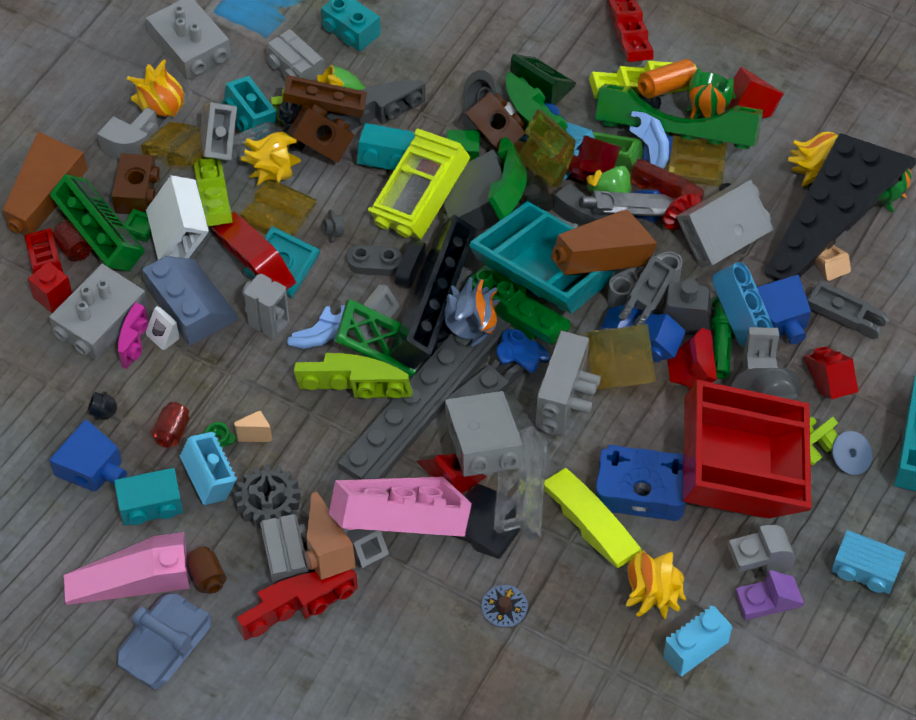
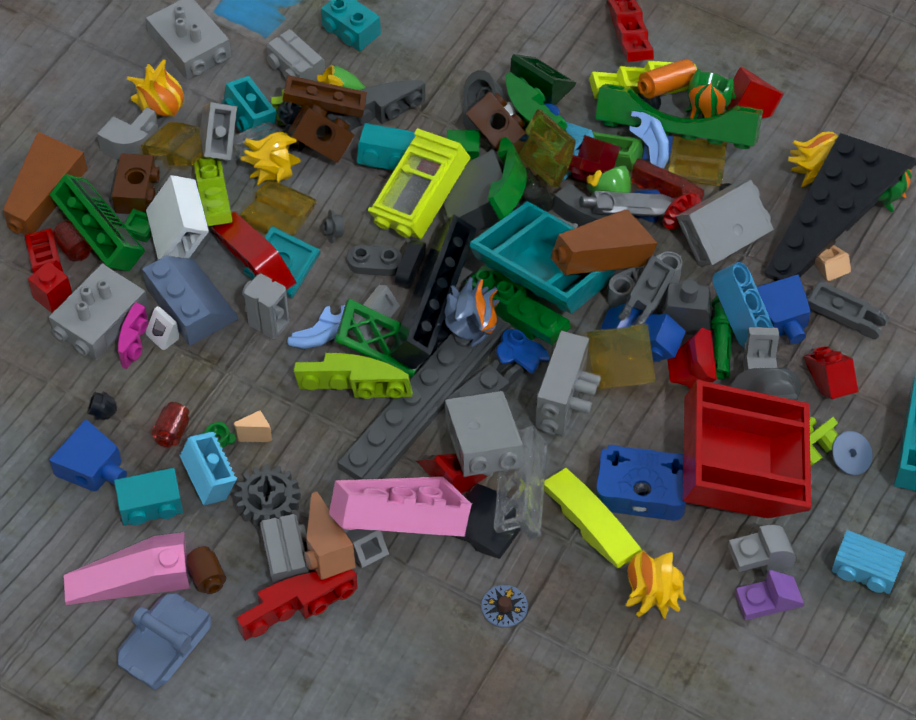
medium azure brick [663,606,733,676] -> none

